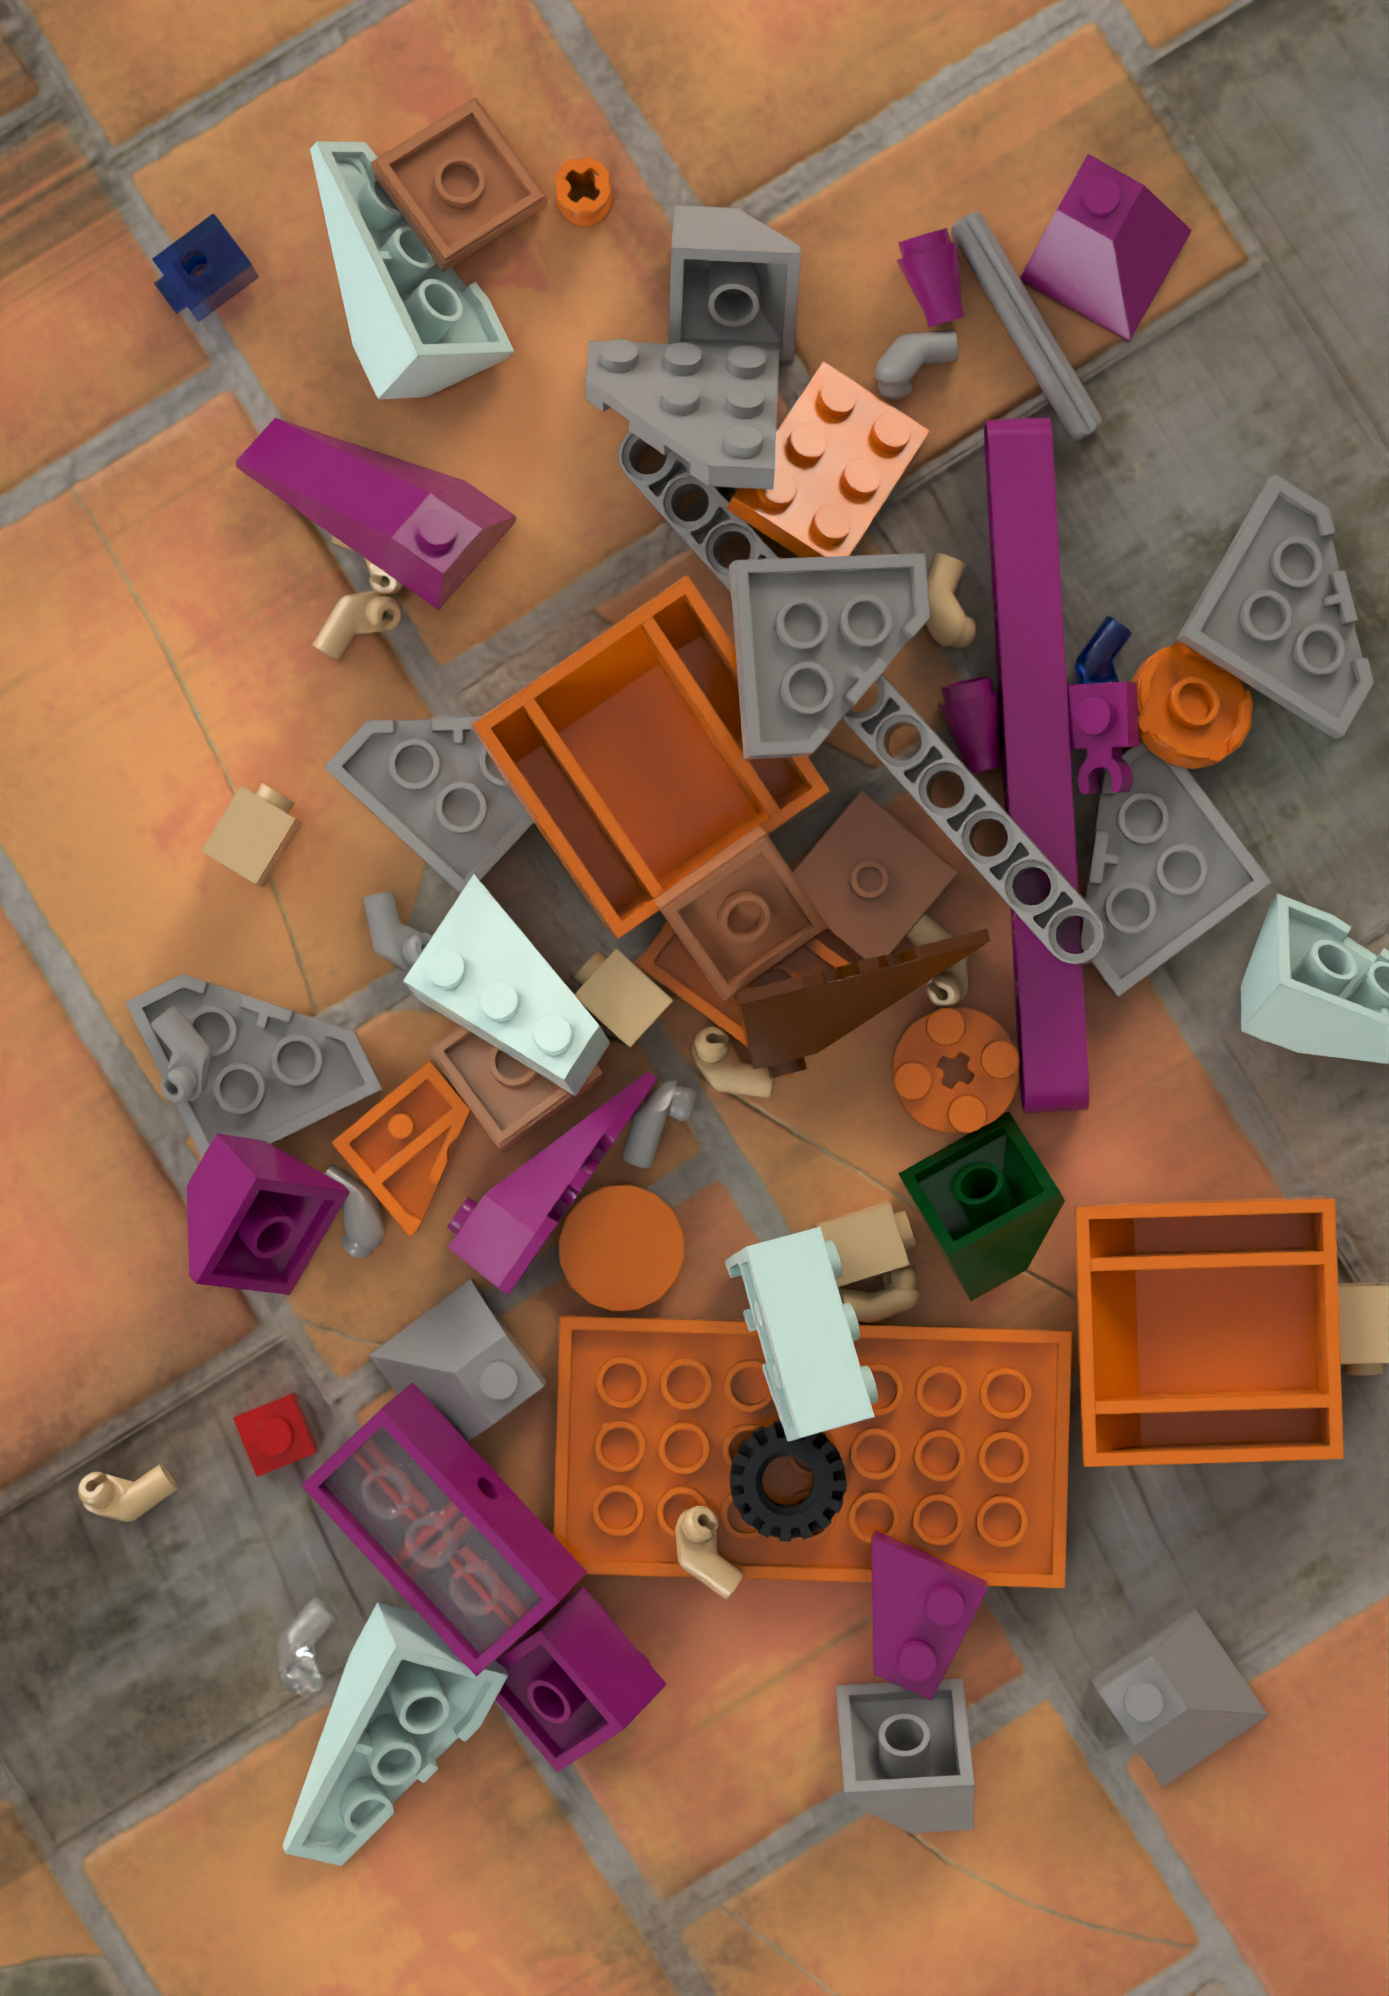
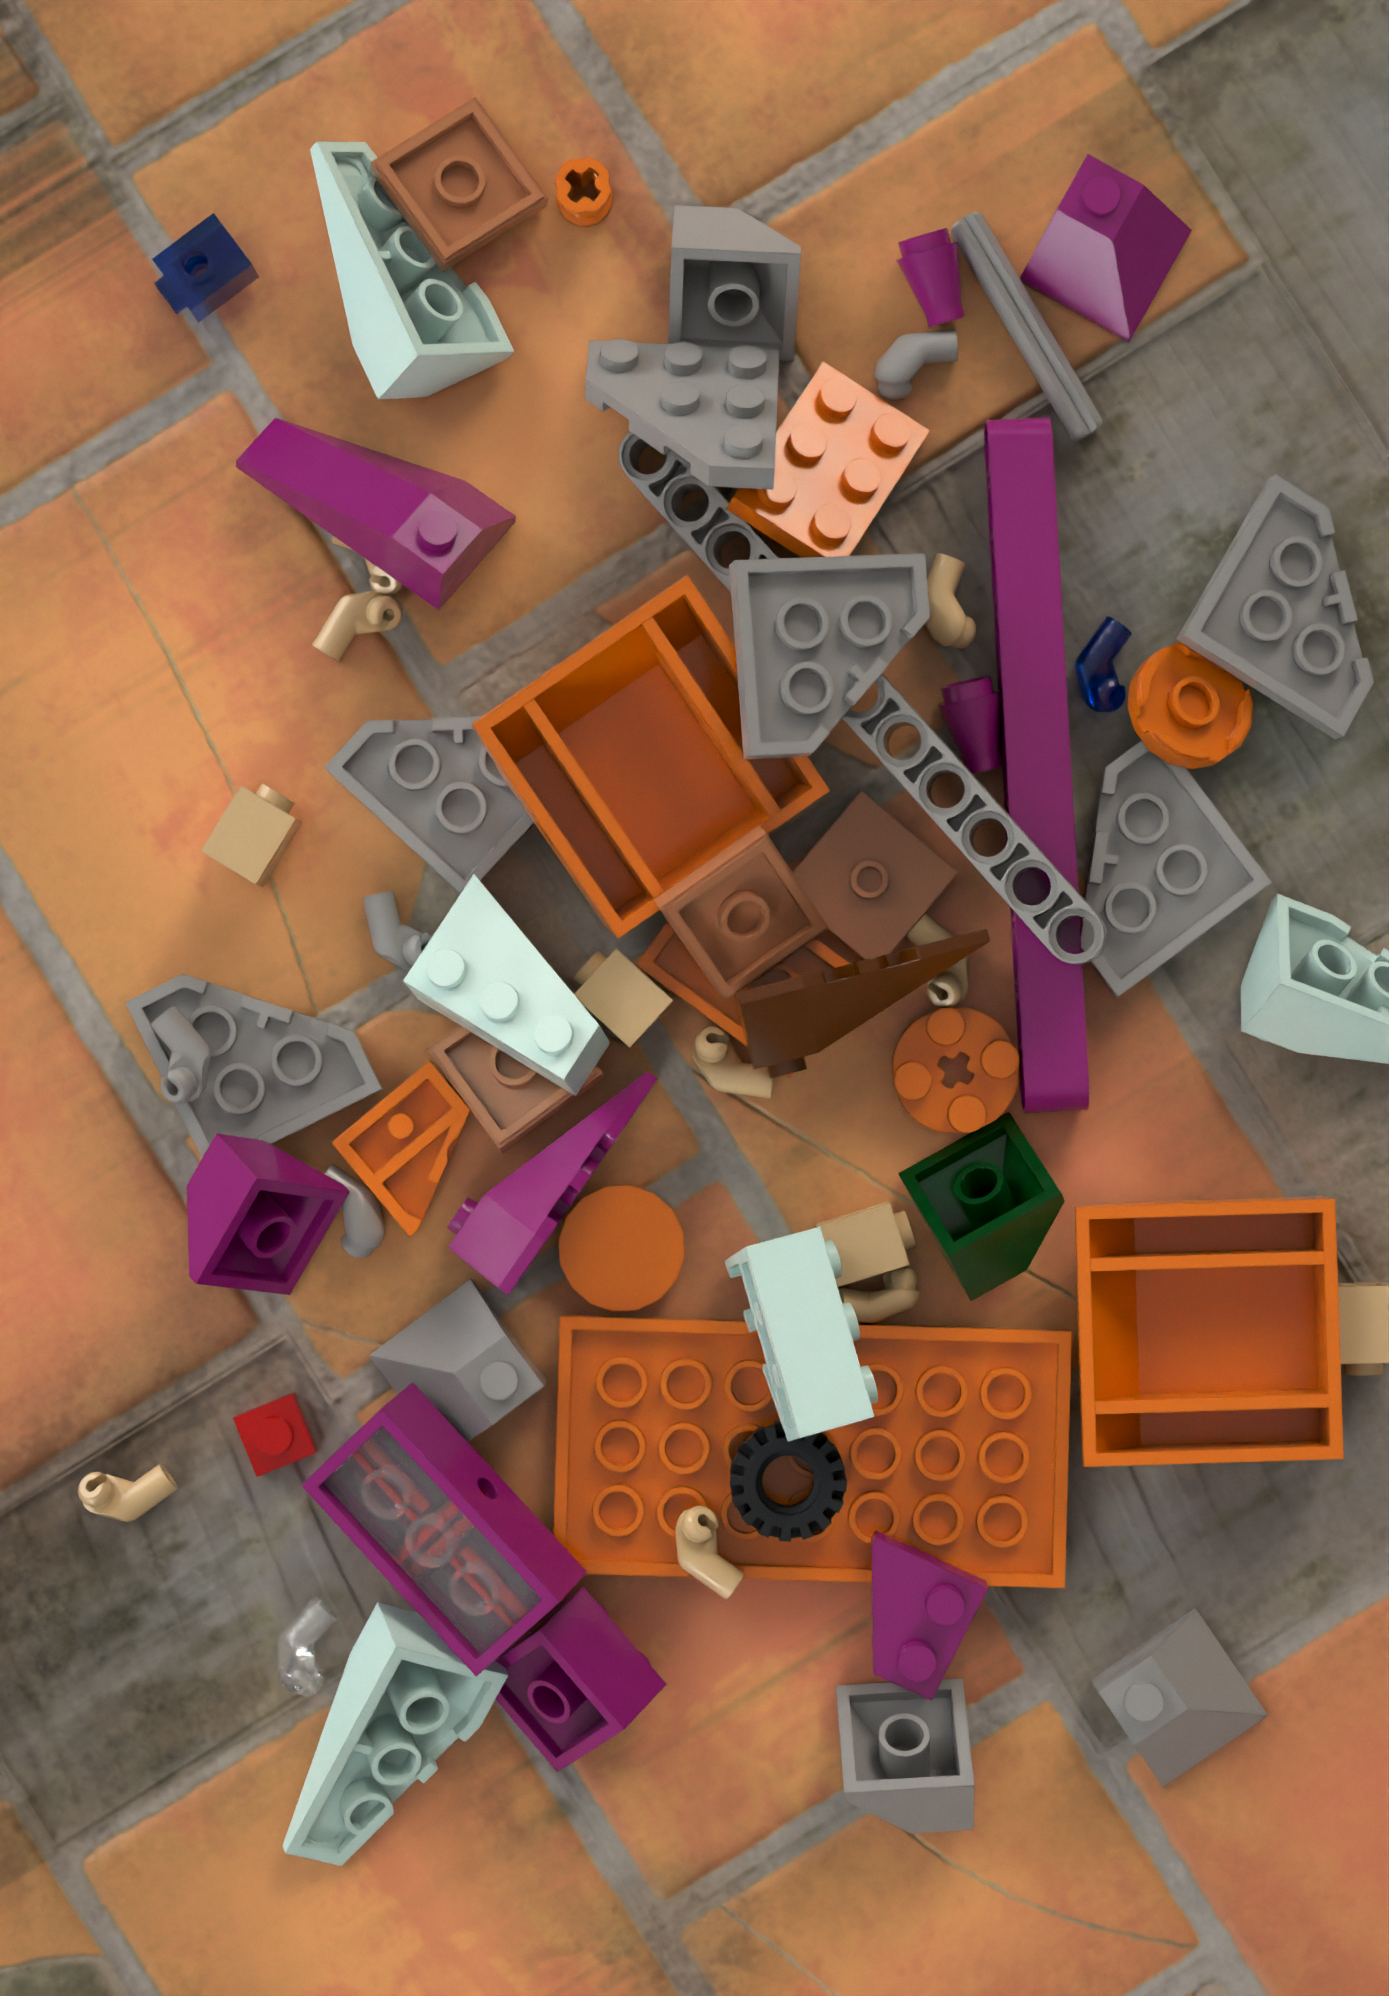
light grey arm [622,1080,697,1168] -> none
magenta plate [1068,682,1139,794] -> none

